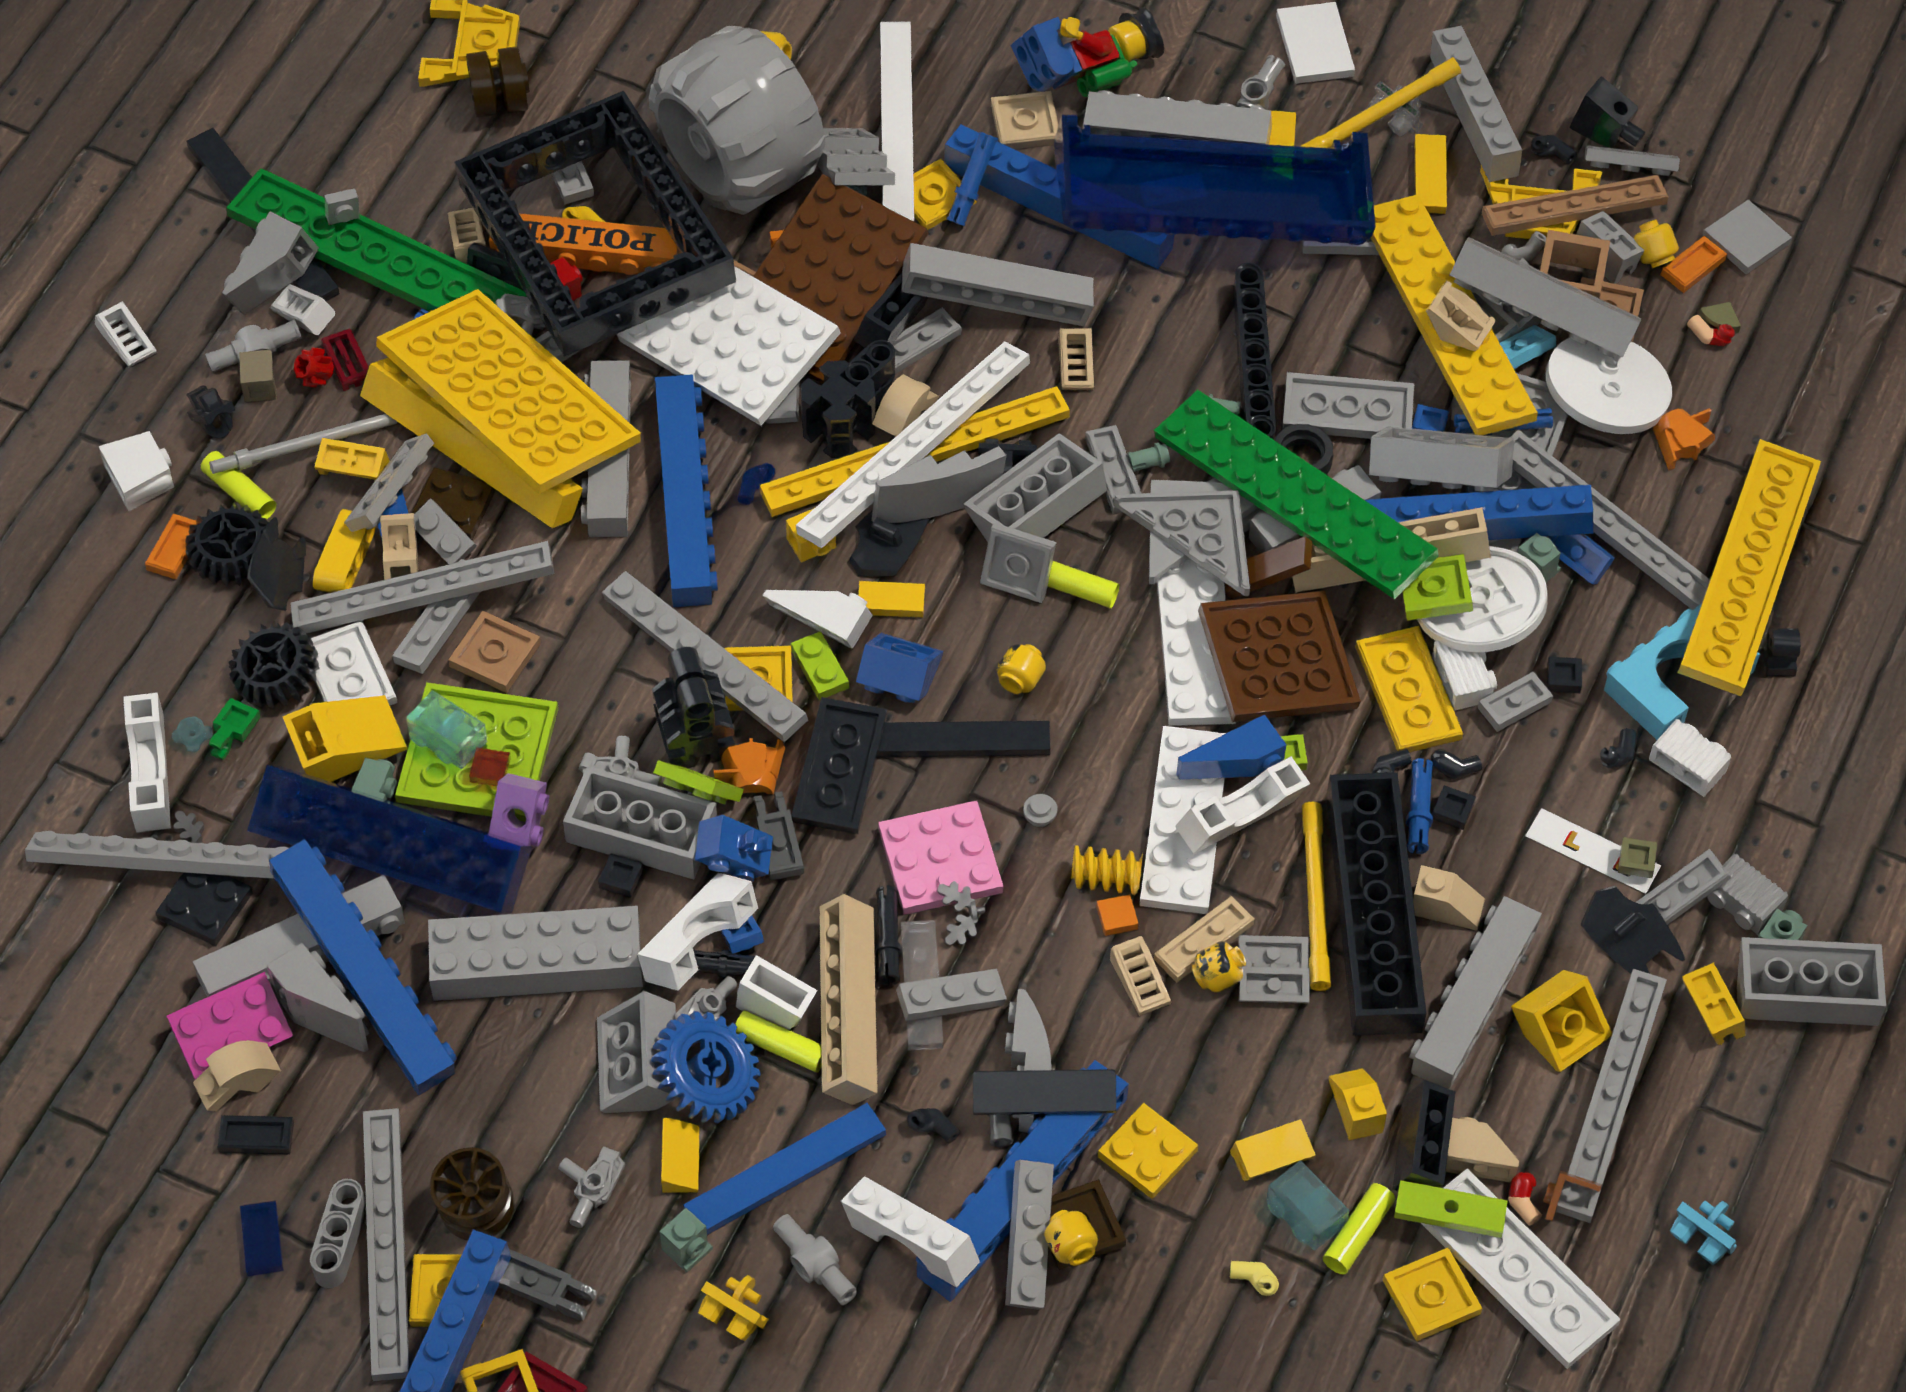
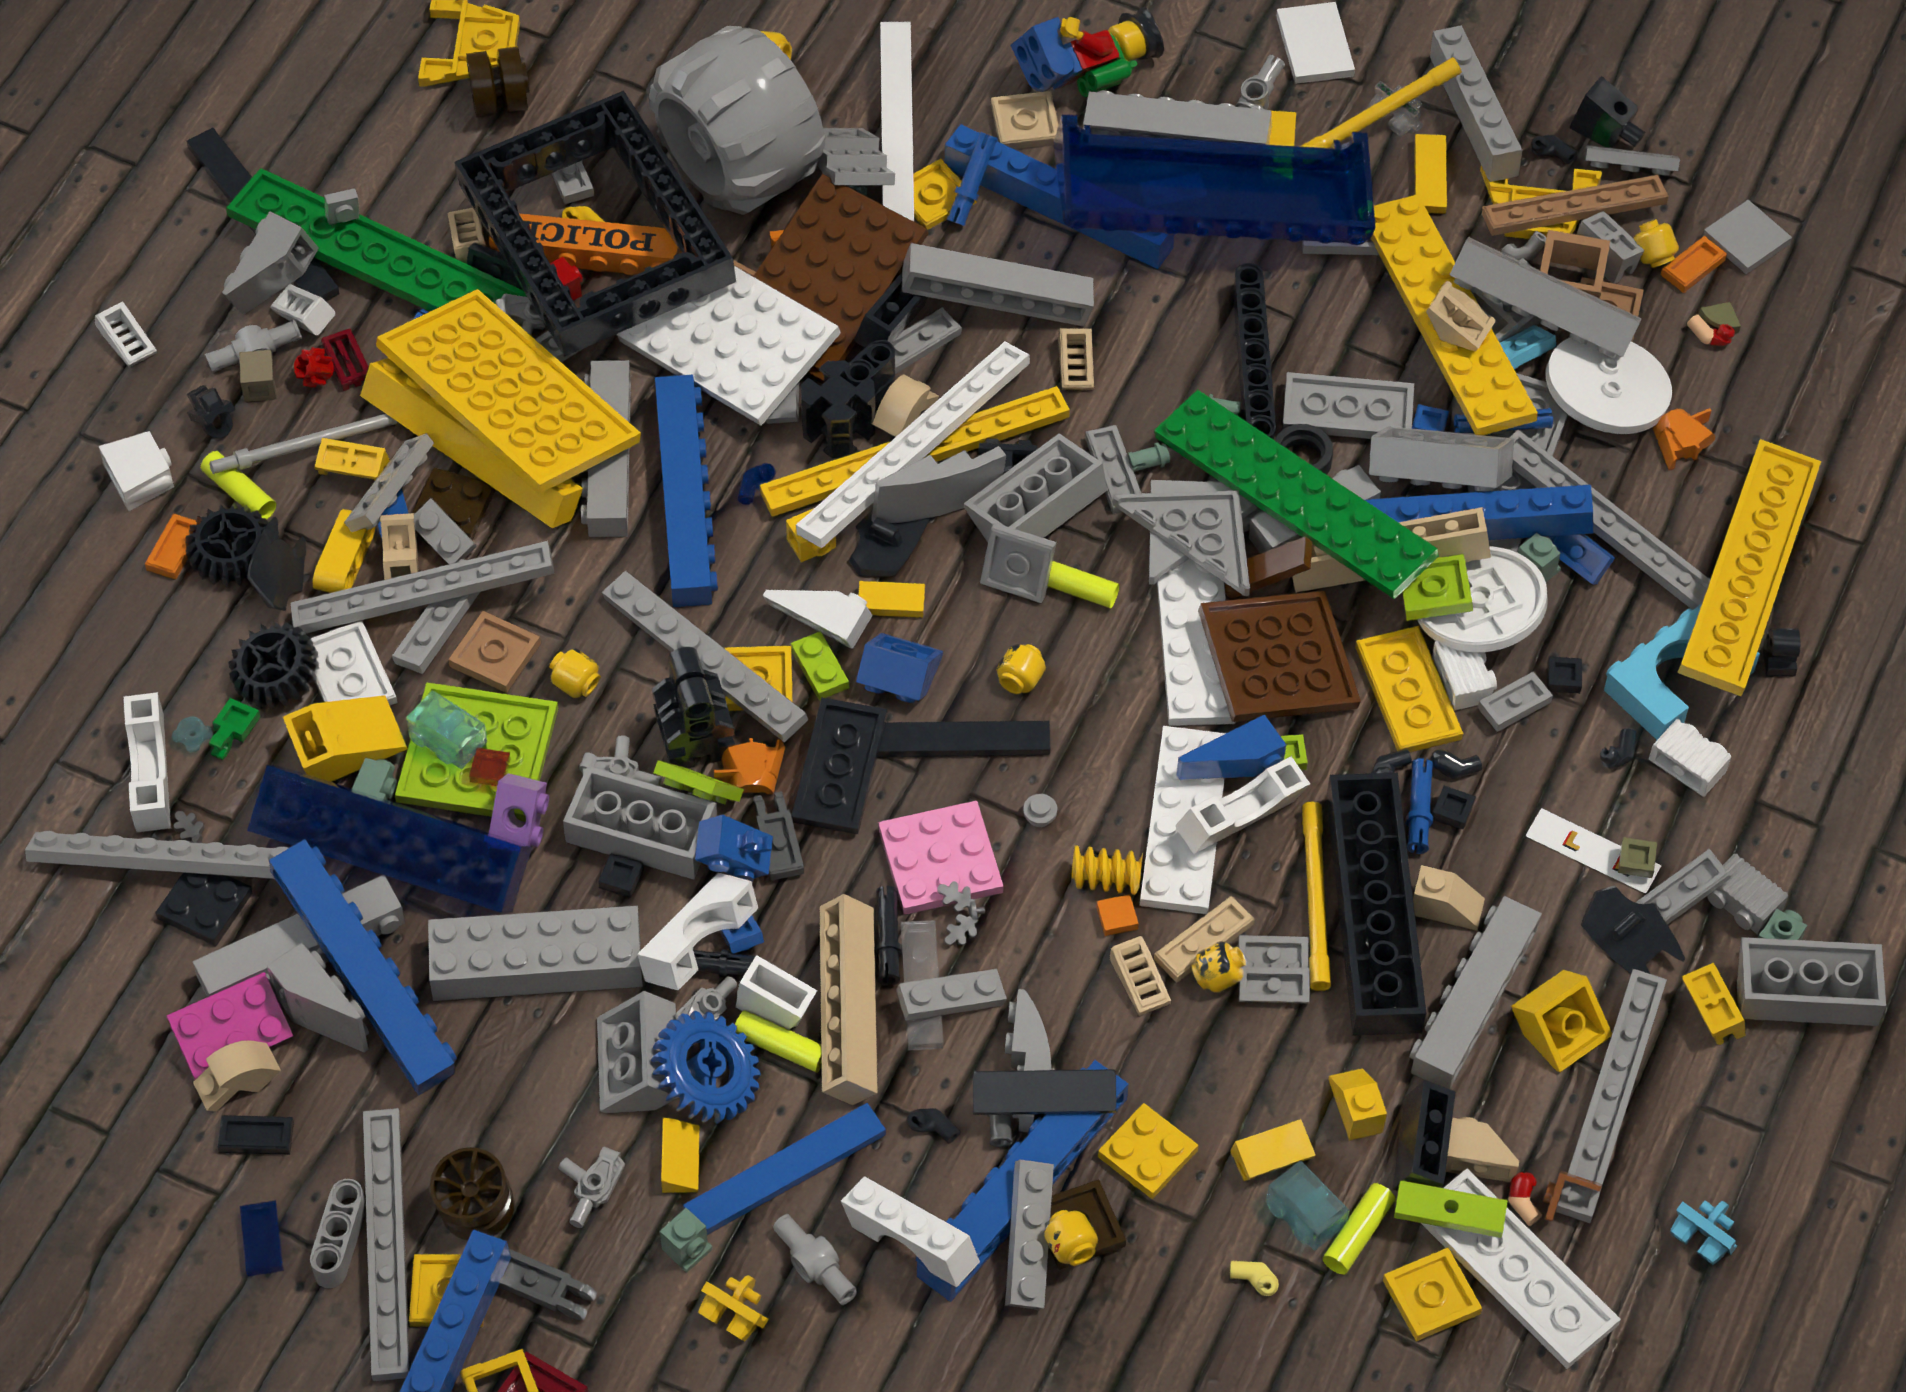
none -> yellow head [549,648,601,698]

